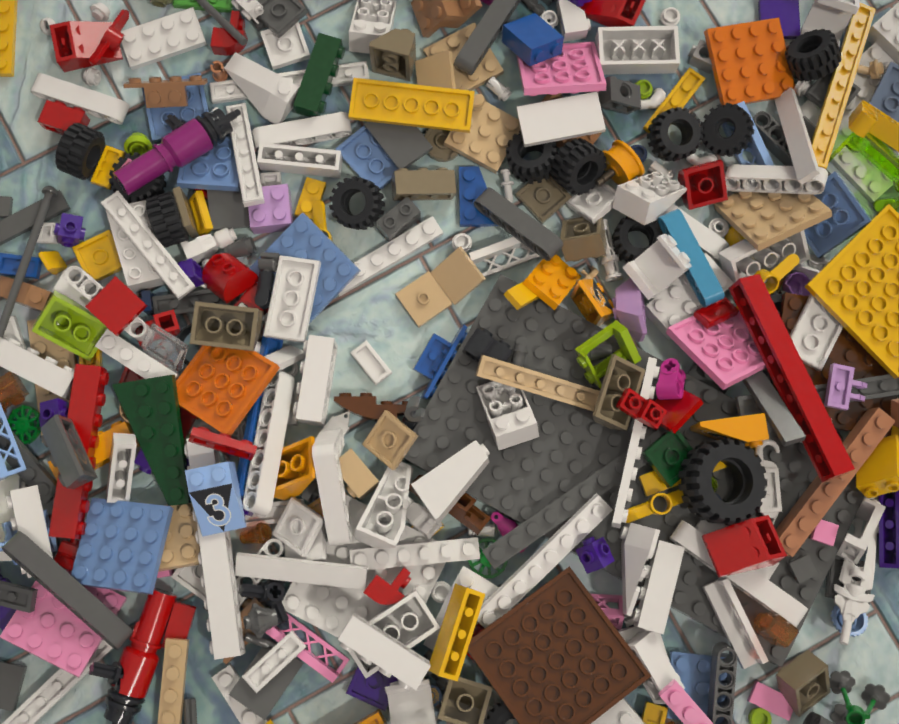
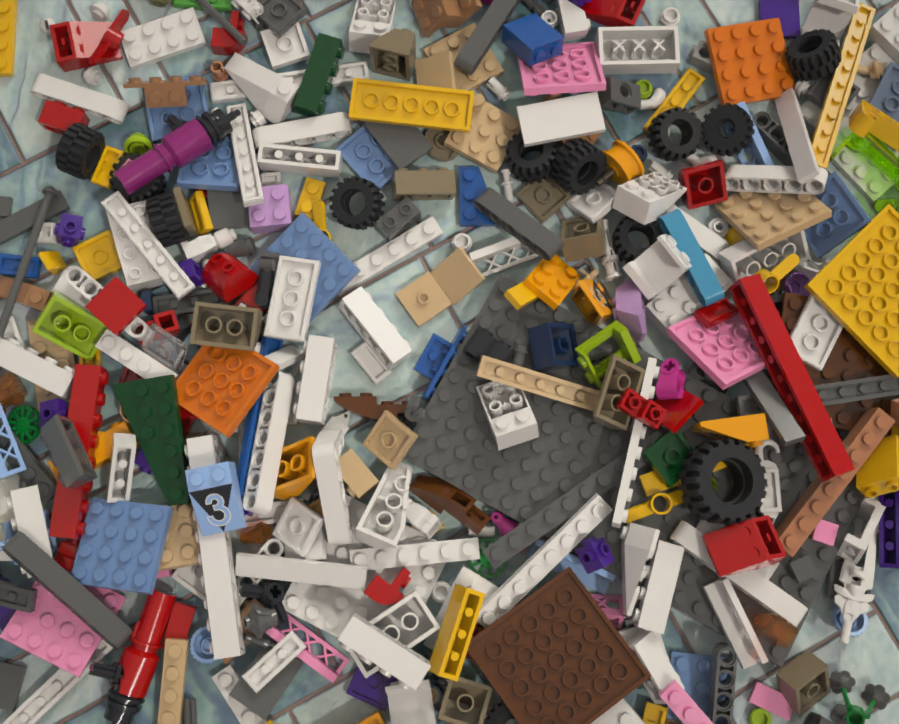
red plate [188,427,257,461] -> none
white slope [411,440,490,524] -> none
lavender hinge [824,363,867,411] -> none
none -> light blue hat [190,626,220,664]
none -> white plate [249,110,267,128]
none -> white brick [338,287,412,371]
none -> light blue fence [526,539,616,595]
none -> dark blue slope [528,322,579,370]

